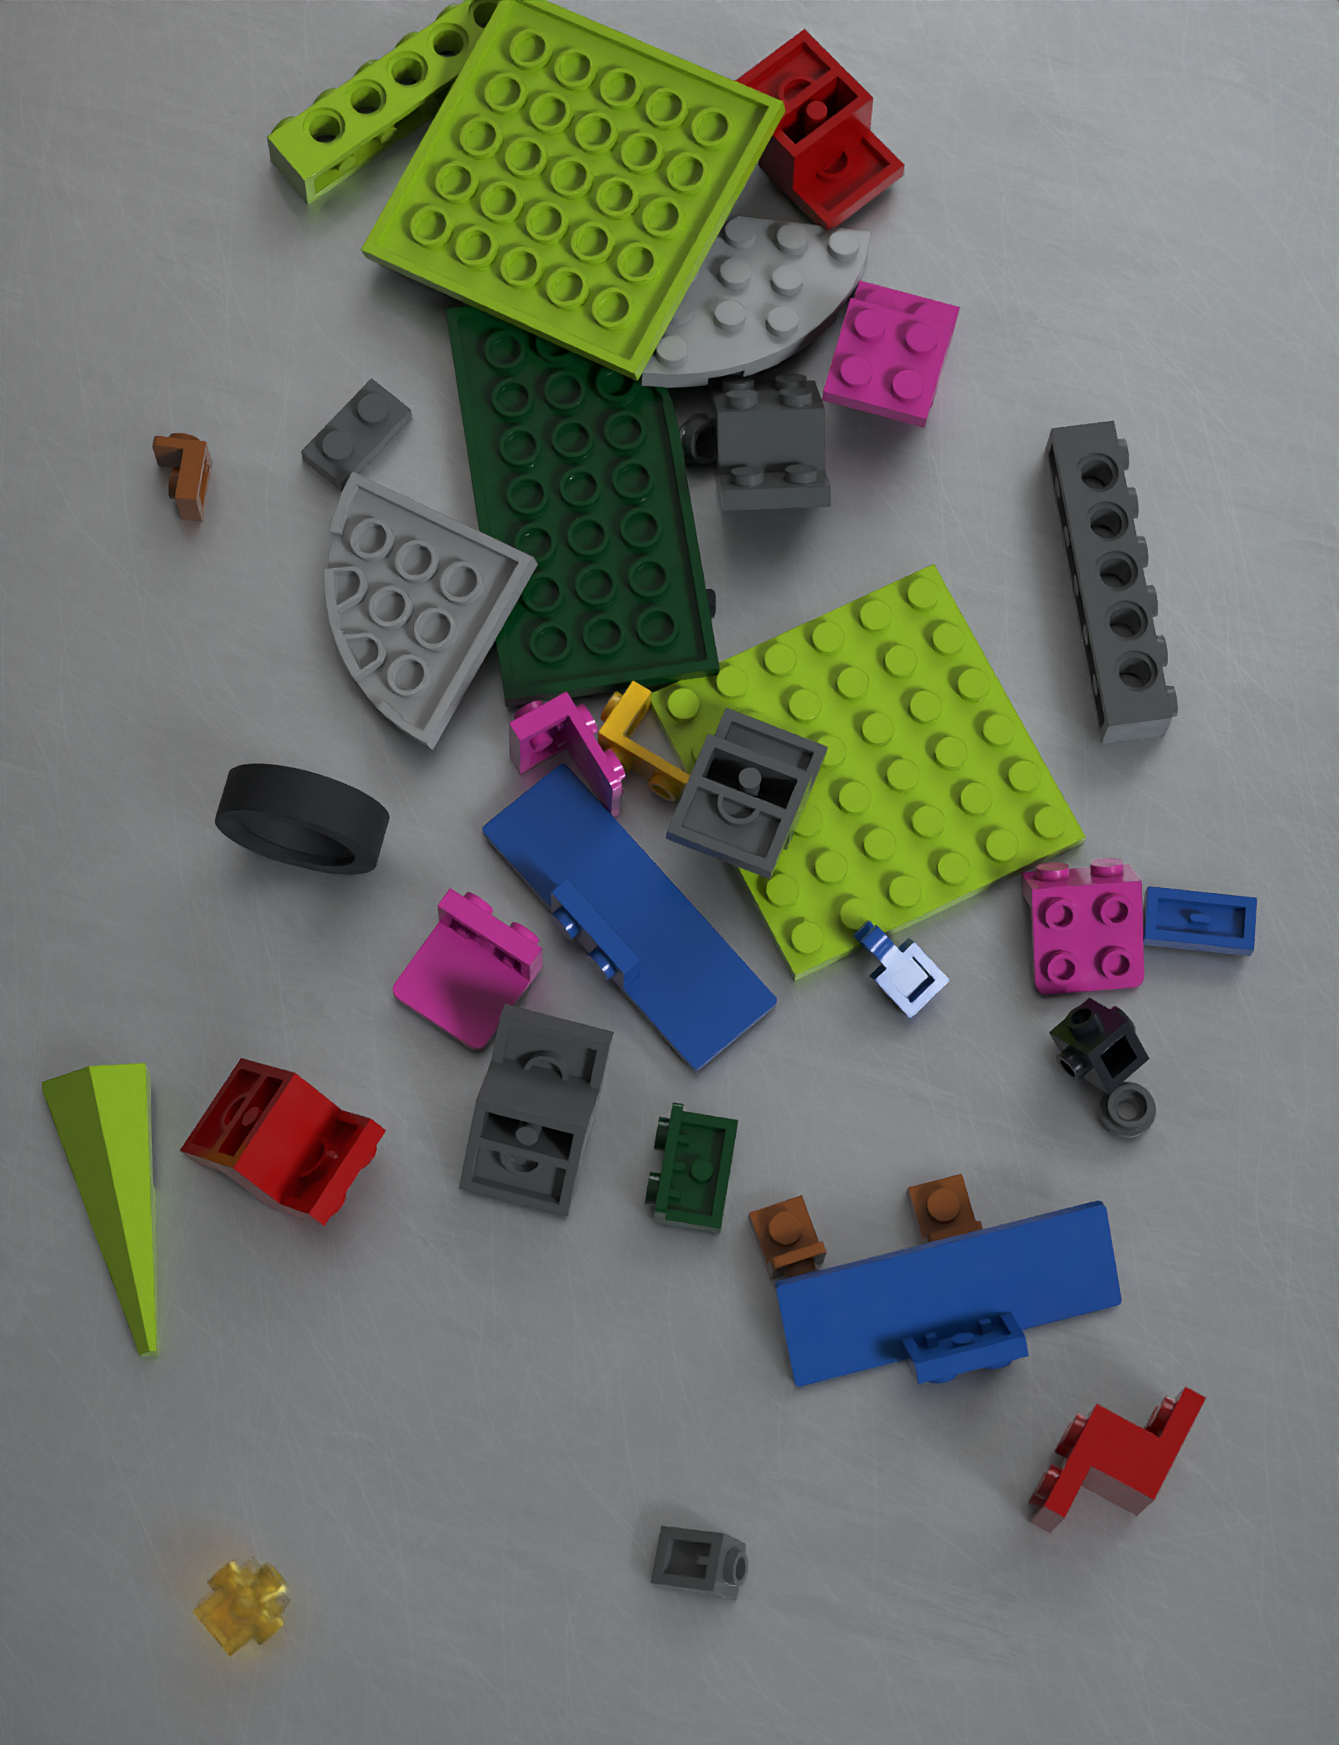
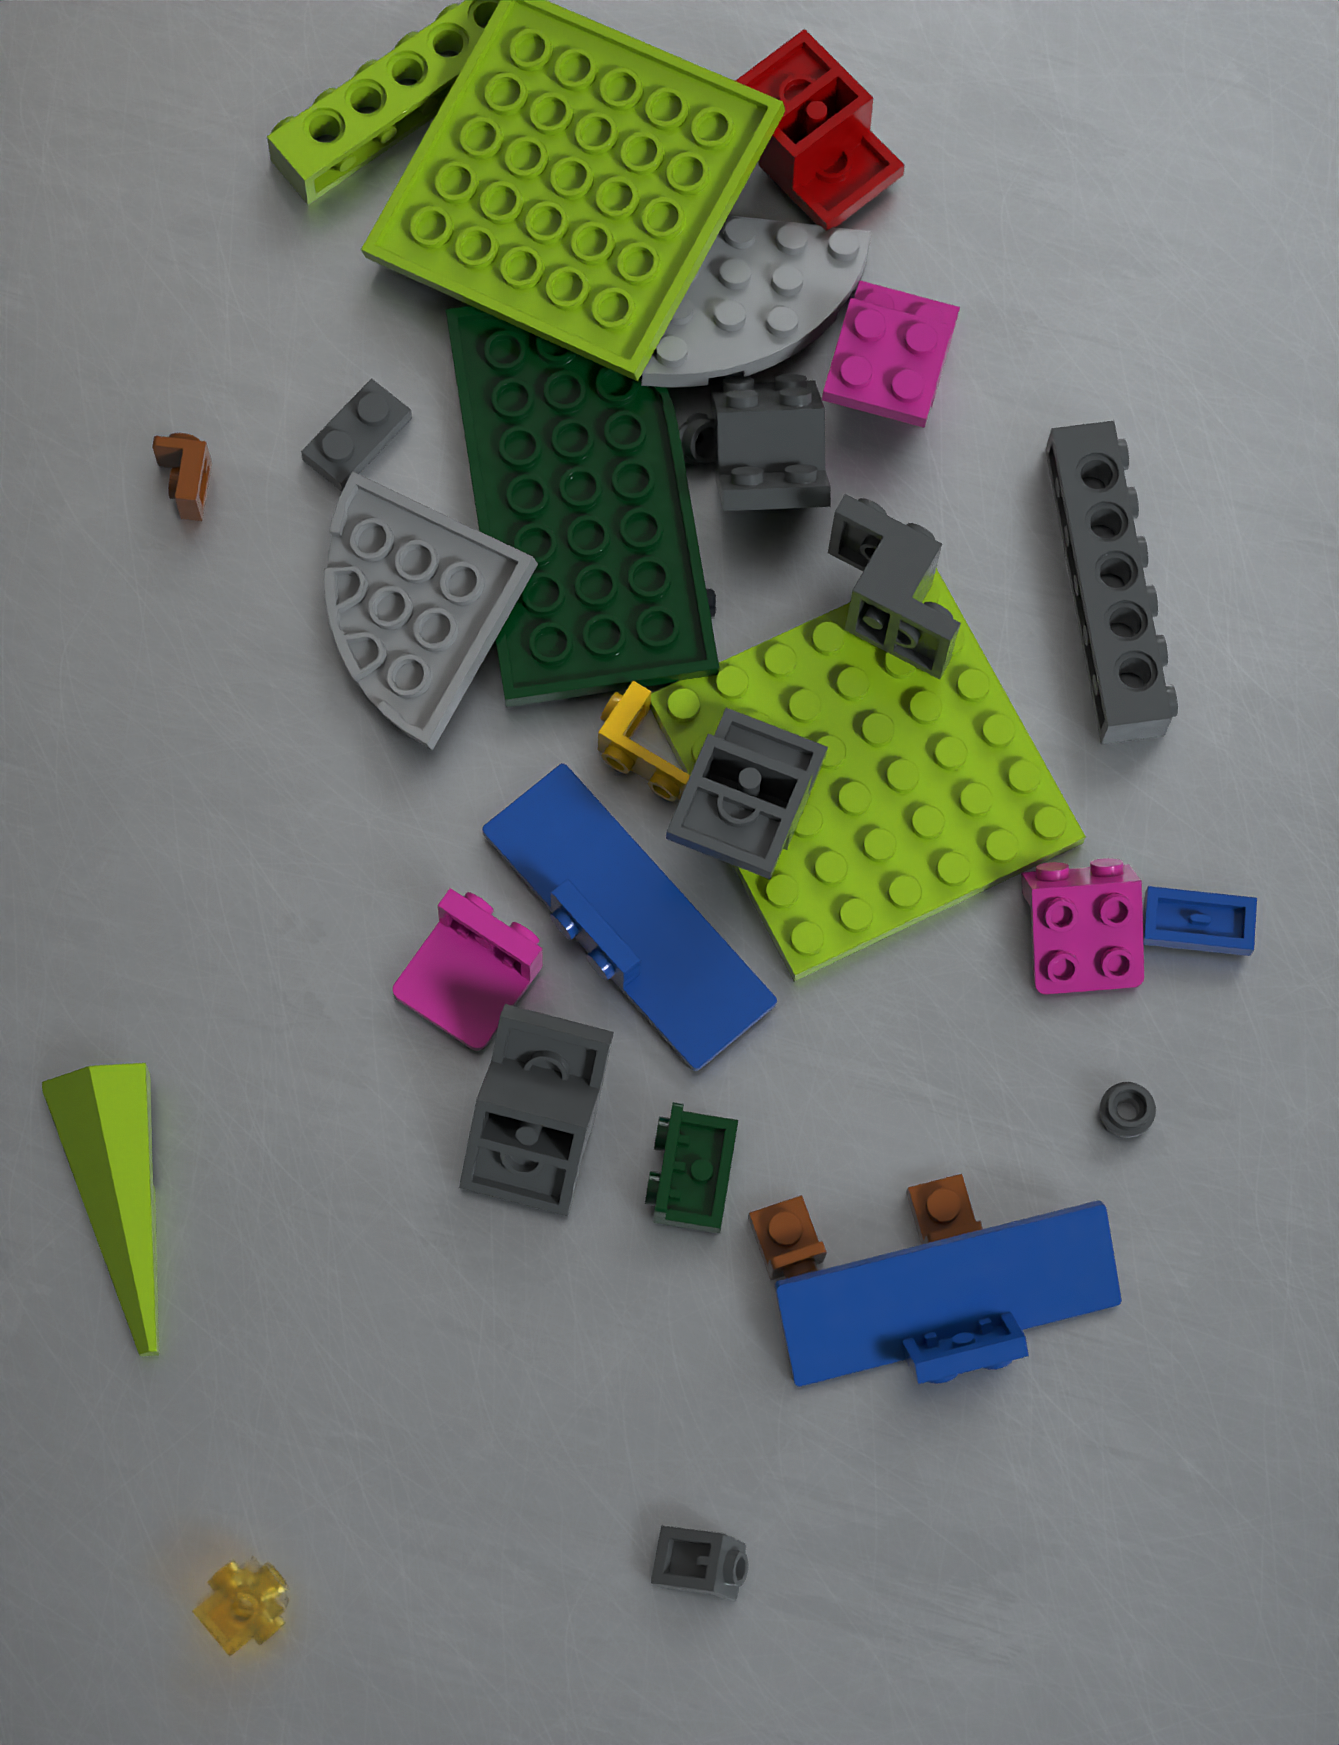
red bracket [180,1058,386,1226] -> none
black tyre [215,763,390,875] -> none
dark pink bracket [509,692,626,817] -> none
plate [852,920,950,1019] -> none
red bracket [1028,1386,1206,1533] -> none
black brick [1049,997,1150,1094] -> none
none -> dark grey bracket [828,494,961,679]

